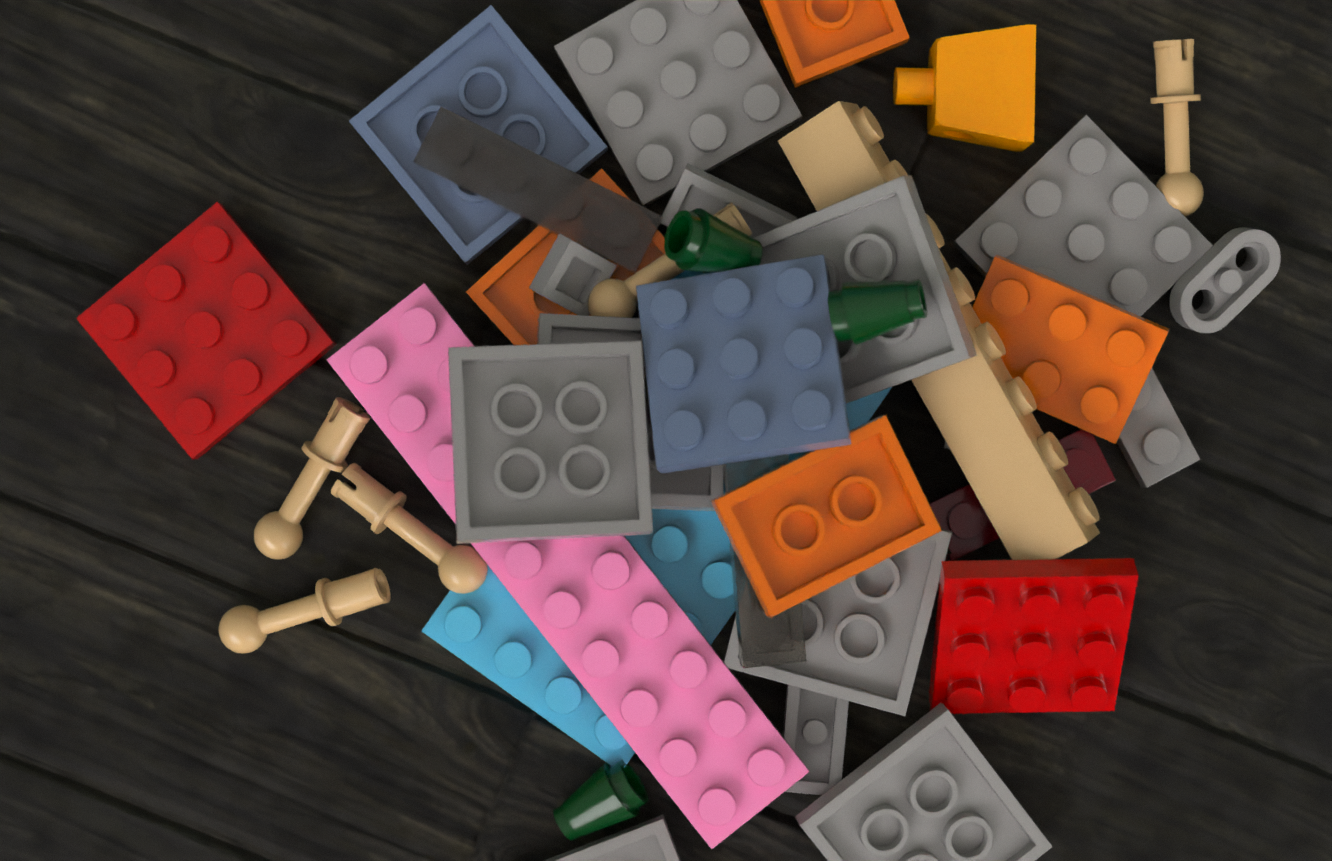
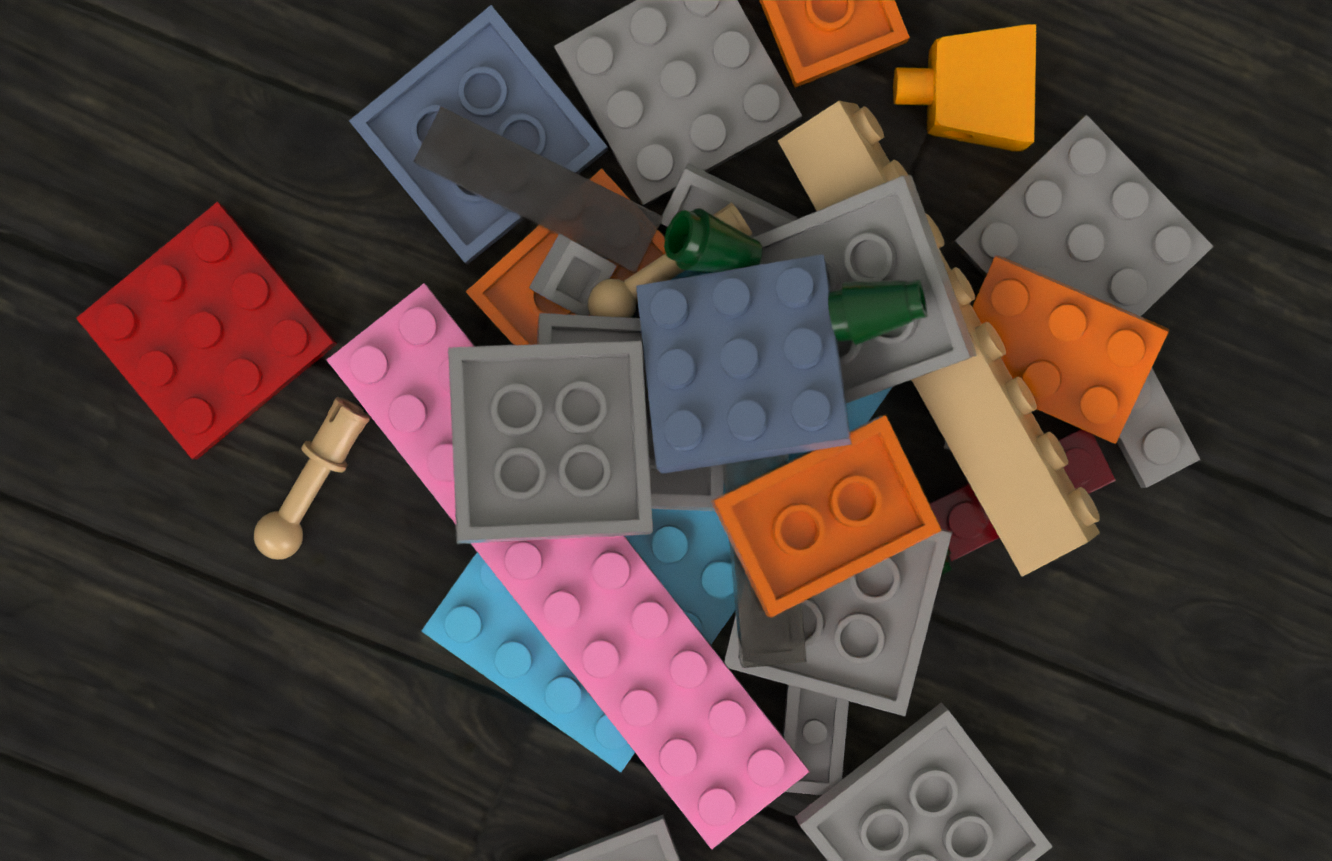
tan pin [219,568,391,654] -> none
tan pin [331,463,488,594] -> none
dark green cone [553,760,648,841] -> none
red plate [929,558,1139,714] -> none
tan pin [1150,39,1204,217] -> none
light grey plate [1169,227,1281,334] -> none

